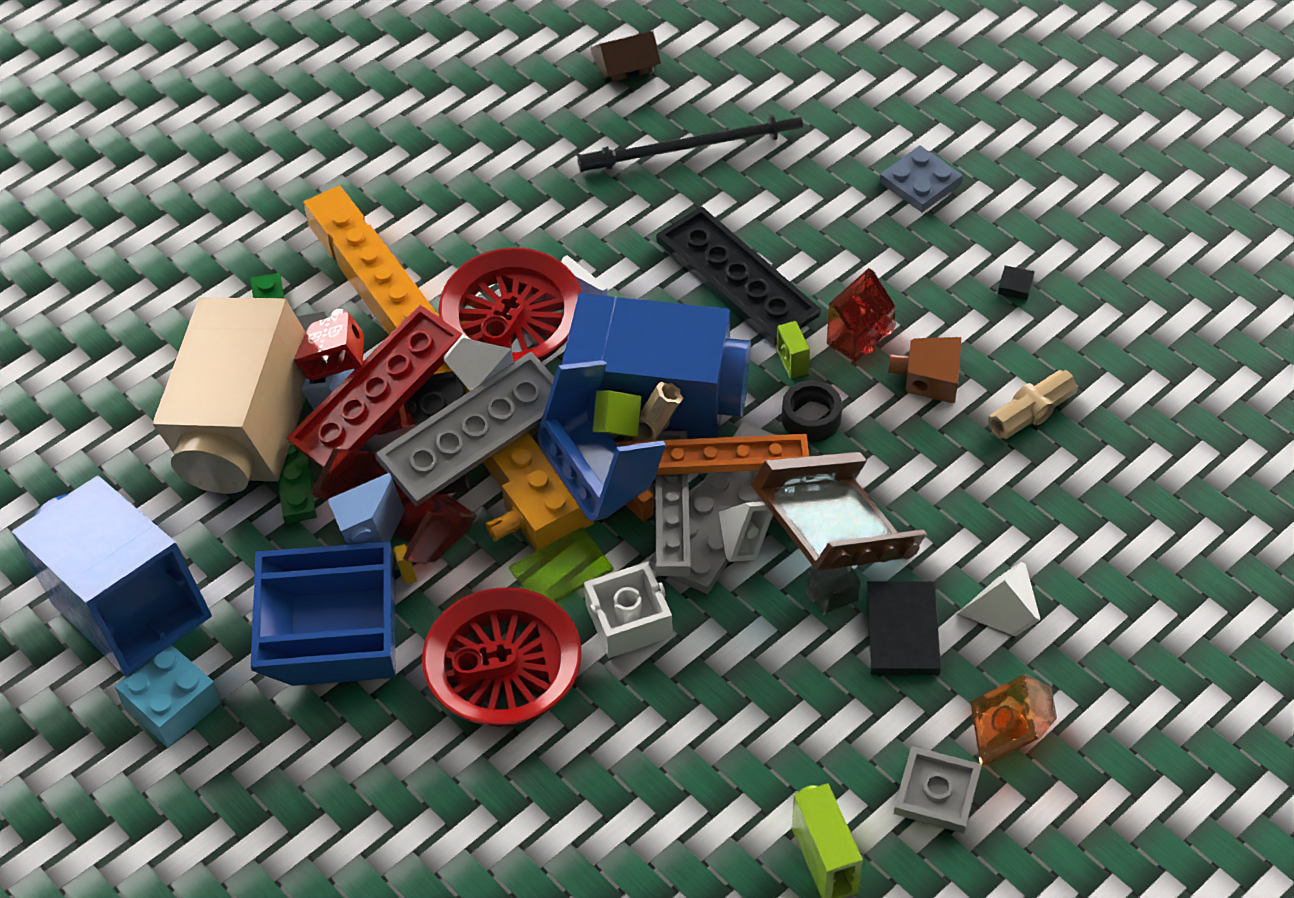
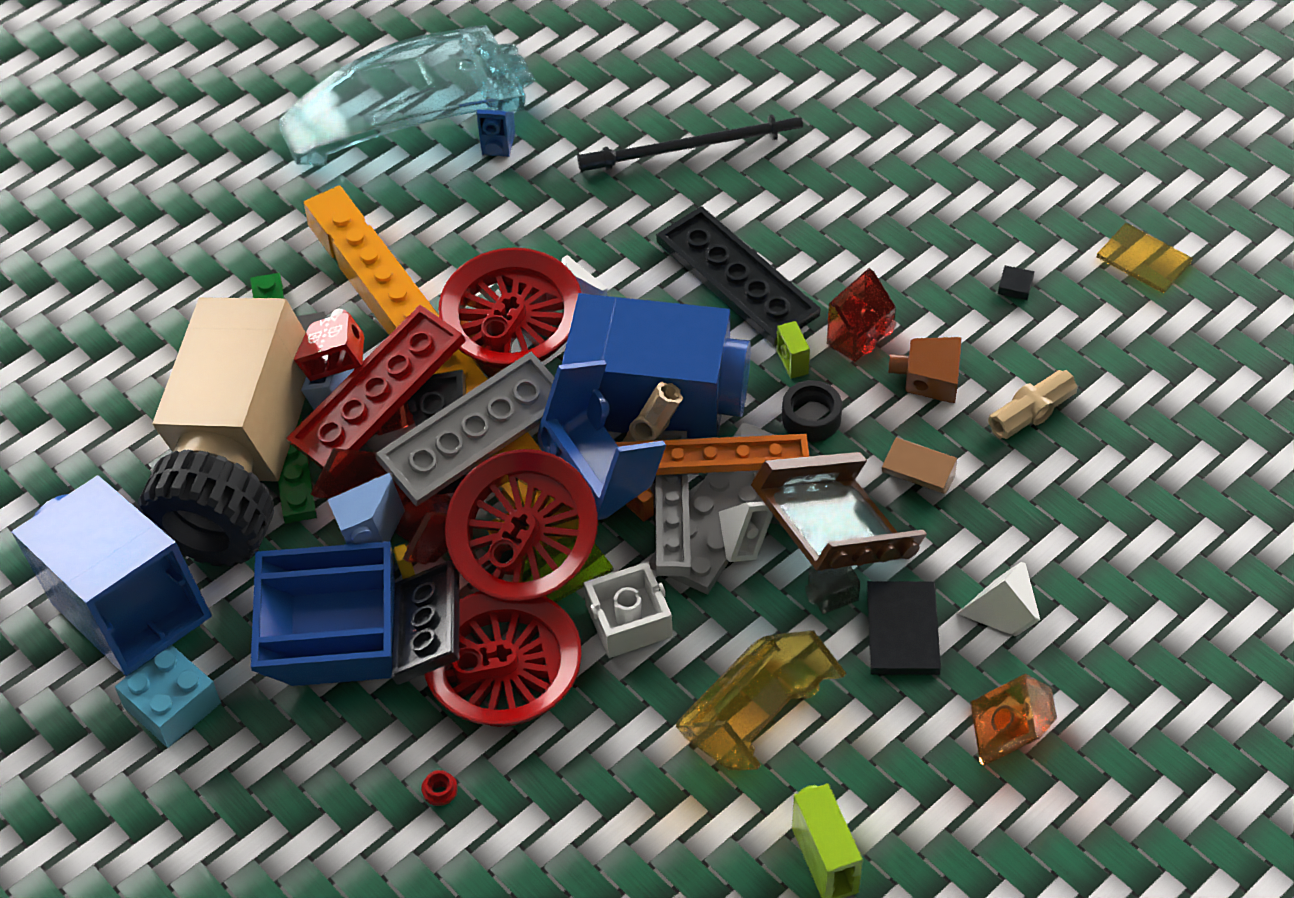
white slope [443,334,514,391] -> none
reddish brown slope [590,31,661,82] -> none
lime piece [593,391,641,437] -> none
sand blue plate [879,145,963,212] -> none
light grey plate [893,746,982,833] -> none
none -> black tyre [137,450,274,566]
none -> clear light blue windscreen [279,25,535,165]
none -> black tile [392,559,460,685]
none -> red plate [422,770,458,806]
none -> red piece [445,449,598,601]
none -> blue slope [477,109,515,157]
none -> clear yellow windscreen [676,630,846,771]
none -> medium nougat brick [882,437,957,494]
none -> clear yellow piece [1096,223,1193,294]

